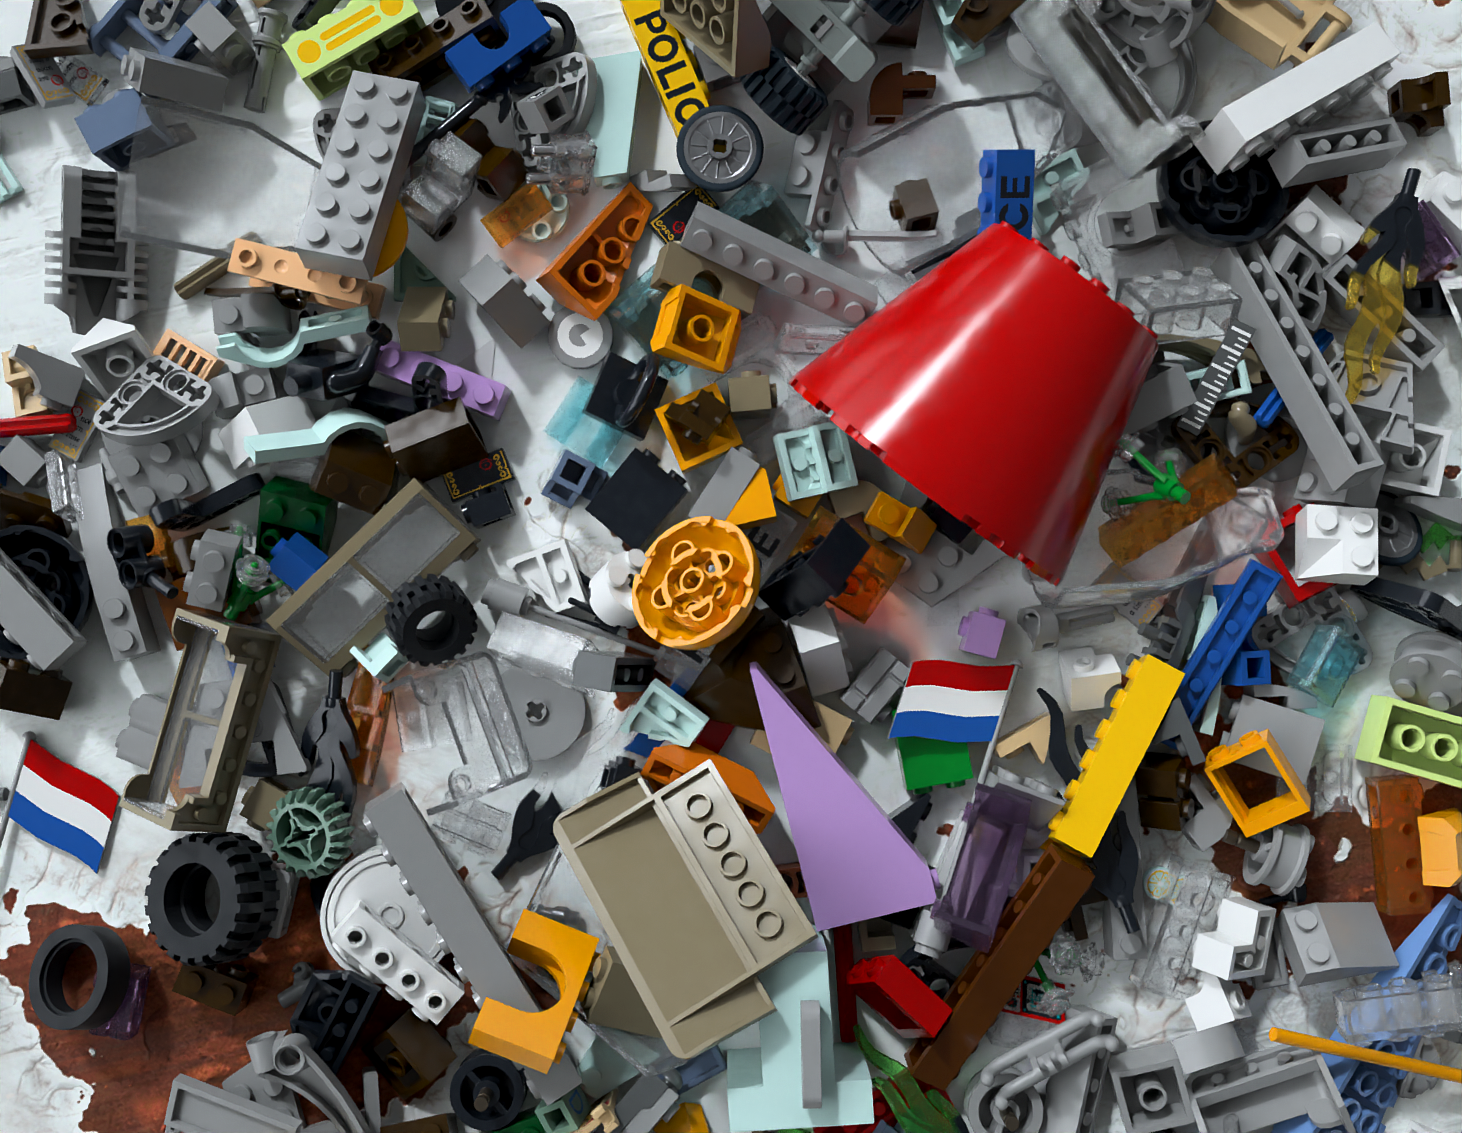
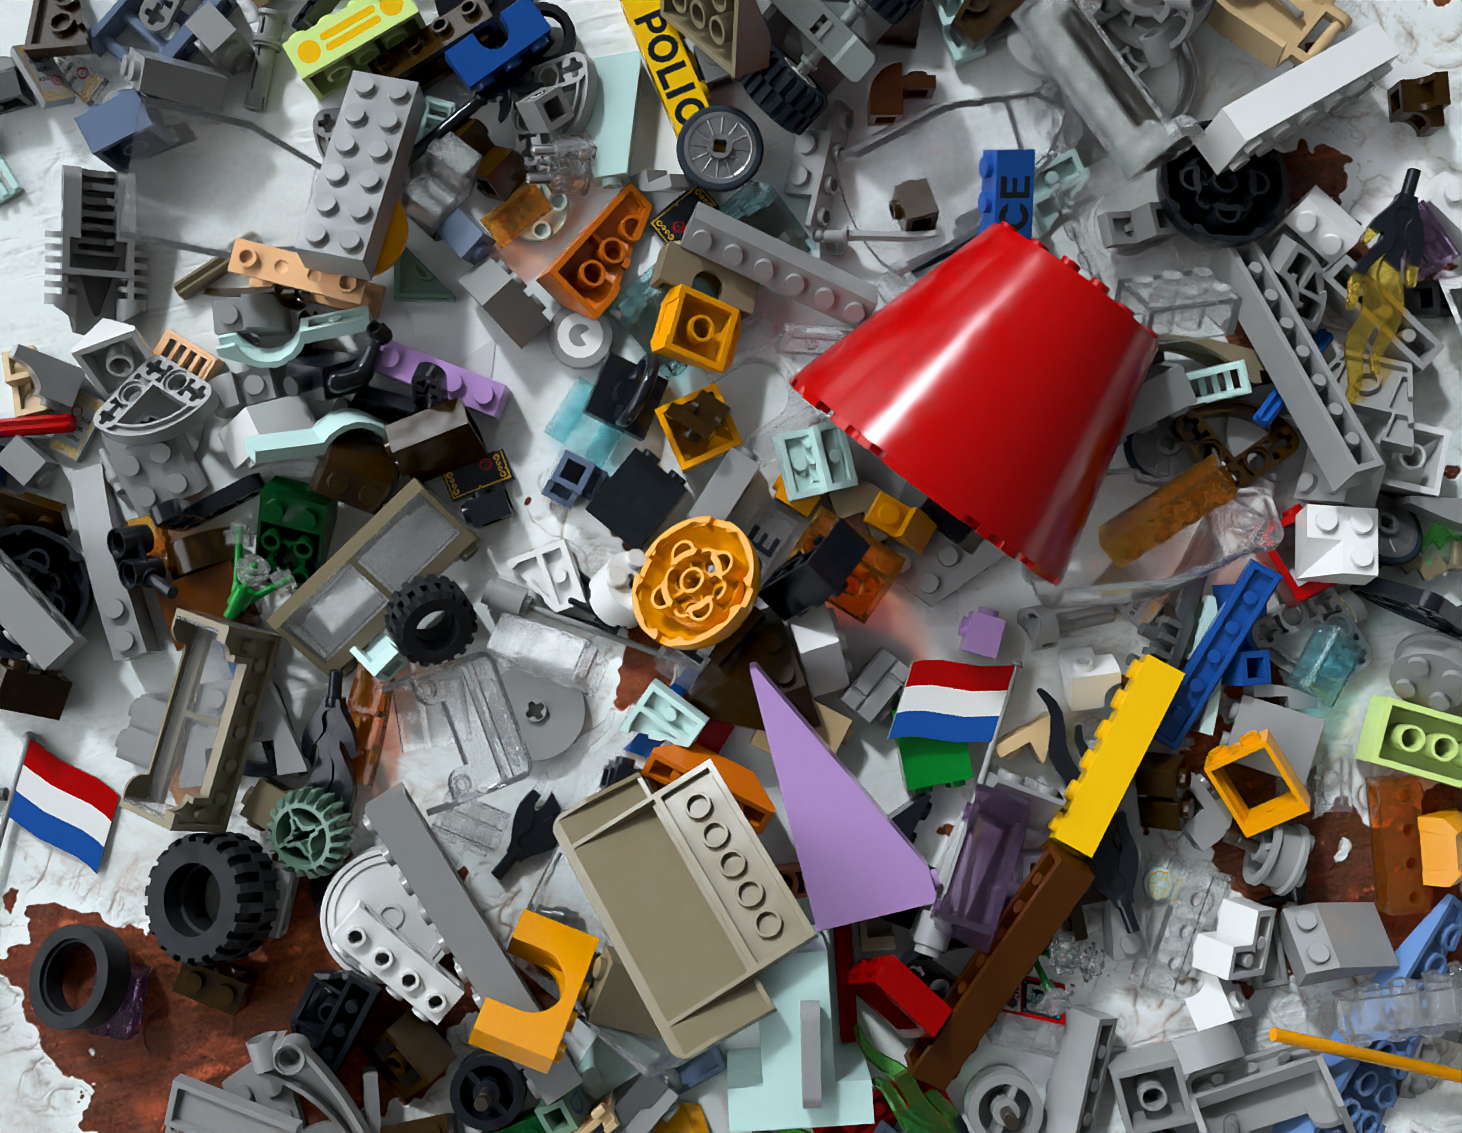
clear plate [44,450,83,523] -> none
light grey brick [183,528,242,612] -> none
blue brick [266,532,329,591] -> none
dark grey arm [277,961,316,1008] -> none
dark tan brick [397,287,455,351] -> none
dark grey brick [572,650,656,692] -> none
light orange slope [725,466,777,530] -> none
dark tan brick [728,370,778,421] -> none
clear tile [772,394,806,432] -> none
light grey piece [981,1010,1119,1110] -> none
plant [1101,432,1191,520] -> none
dark grey slope [1152,693,1206,766] -> none
dark grey sticker [1176,319,1256,436] -> none
dark tan arm [1228,401,1257,445] -> none
light grey brick [1268,117,1408,188] -> none
none -> sand blue brick [436,207,497,265]

